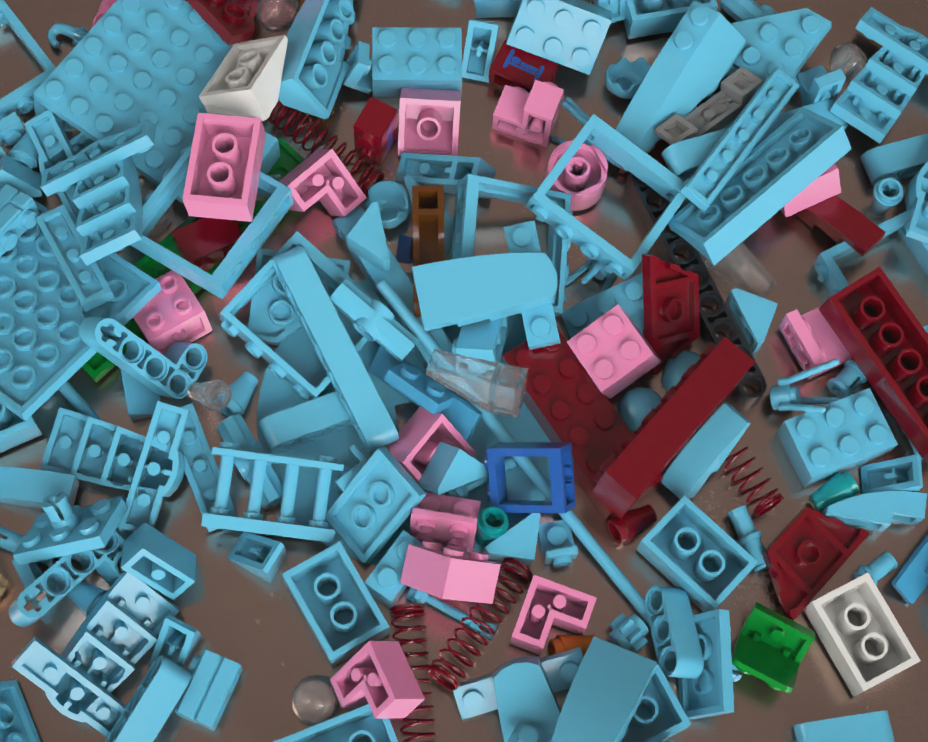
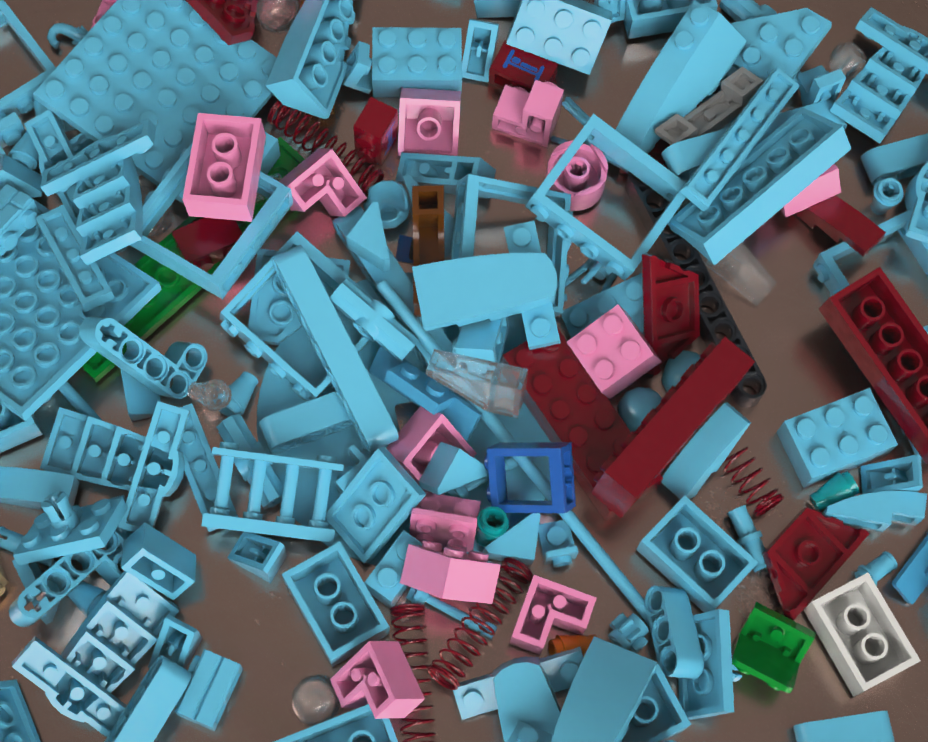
bright pink bracket [133,270,213,355] -> none
white slope [199,35,288,121] -> none
medium azure hair [604,57,651,99] -> none
dark red cone [607,504,657,544] -> none
medium azure slope [726,288,778,354] -> none
medium azure plant [770,359,842,413] -> none
bright pink bracket [778,306,853,380] -> none
medium azure bush [827,360,867,398] -> none

